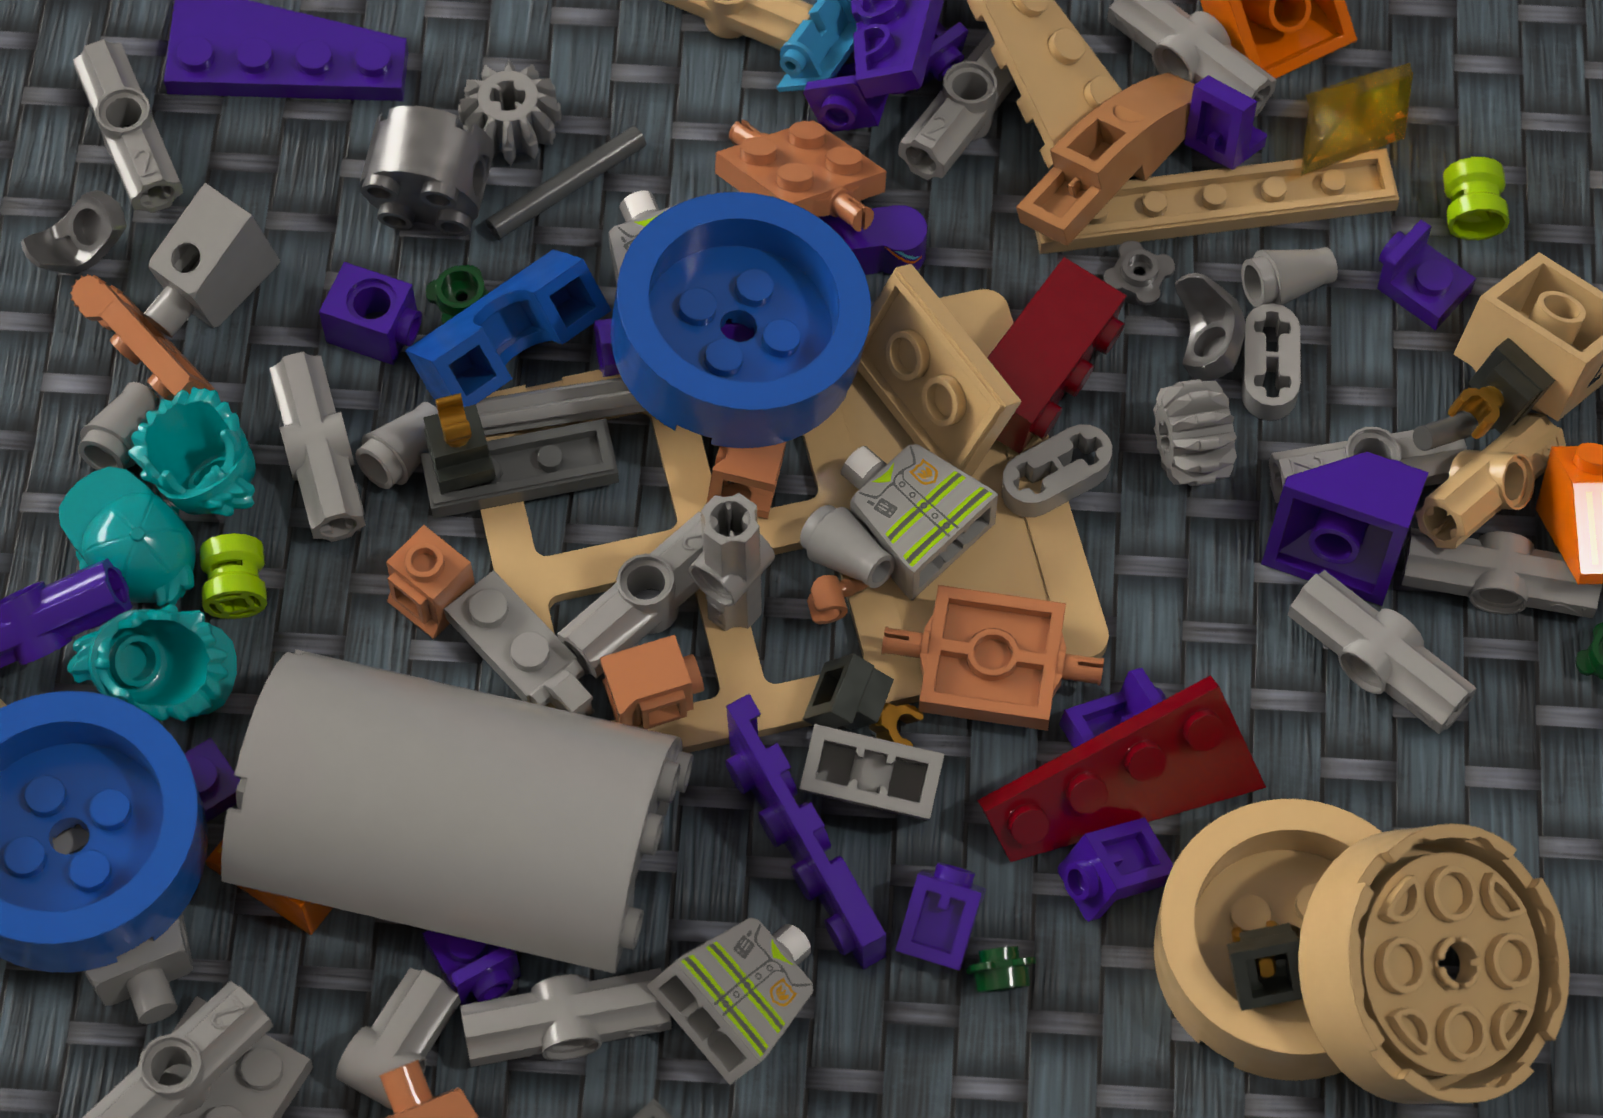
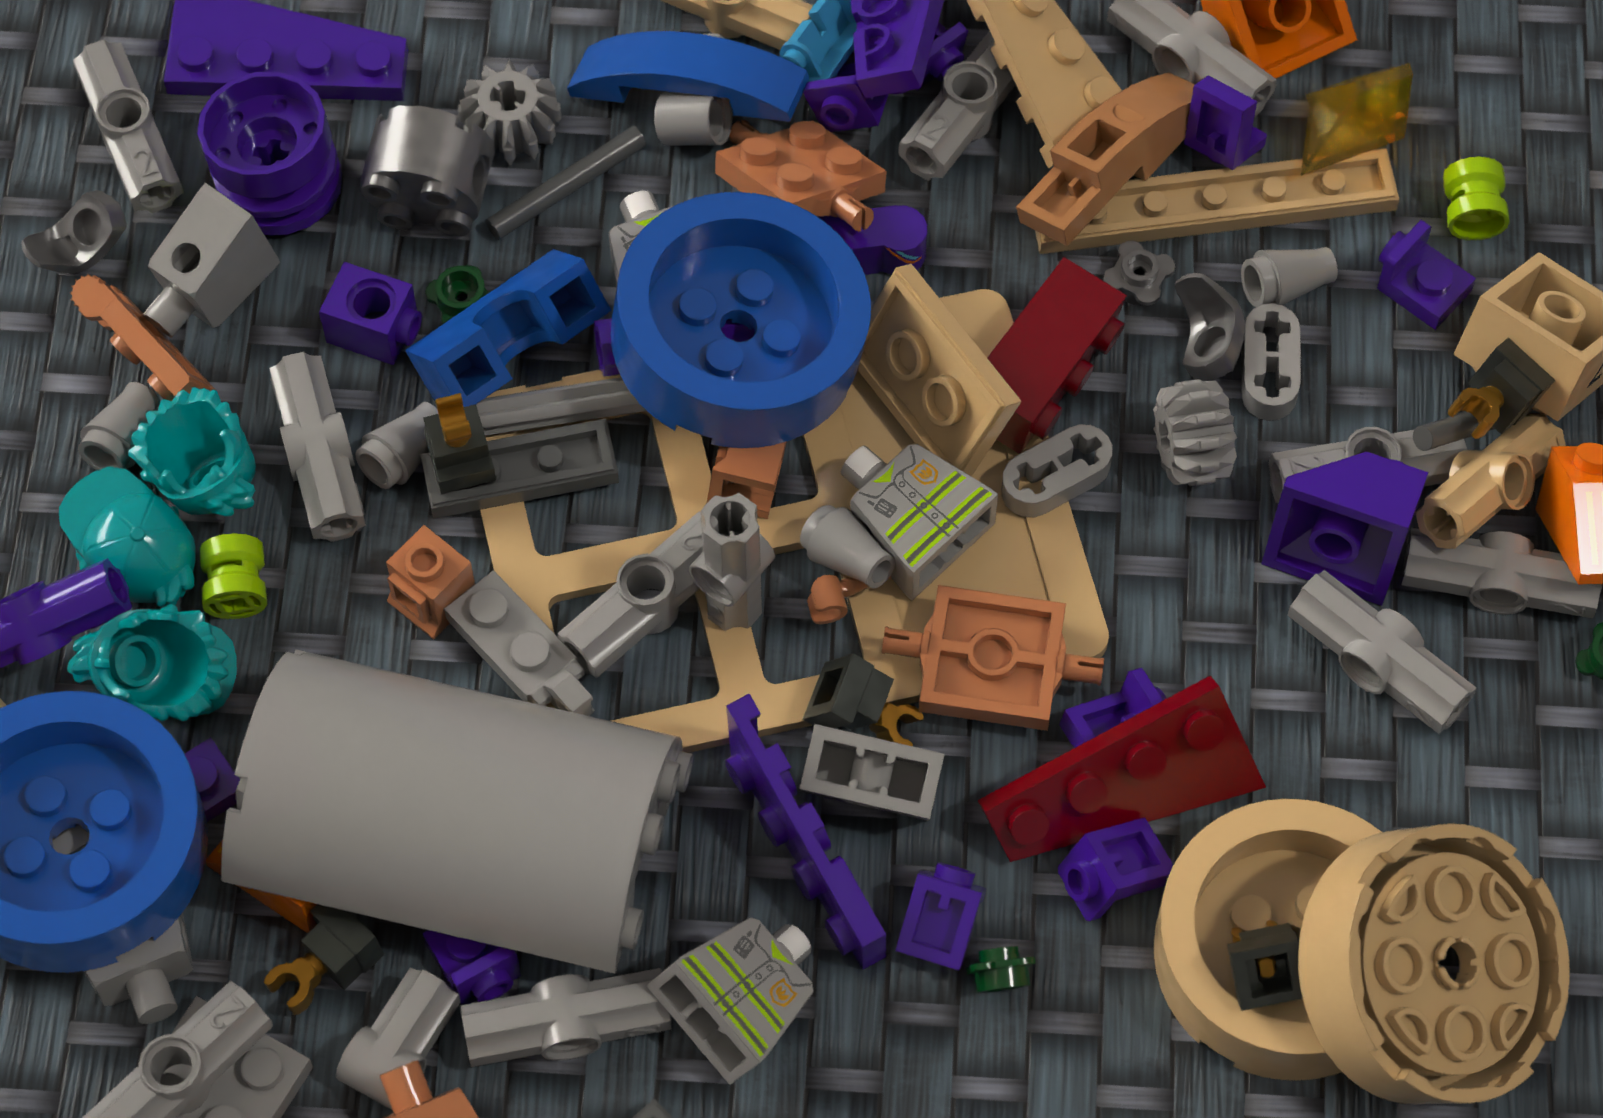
nougat window [600,635,704,729] -> none
none -> dark purple wheel [197,71,343,235]
none -> pearl dark grey piece [264,904,384,1015]
none -> blue slope [567,31,809,122]
none -> light grey piece [654,33,732,146]

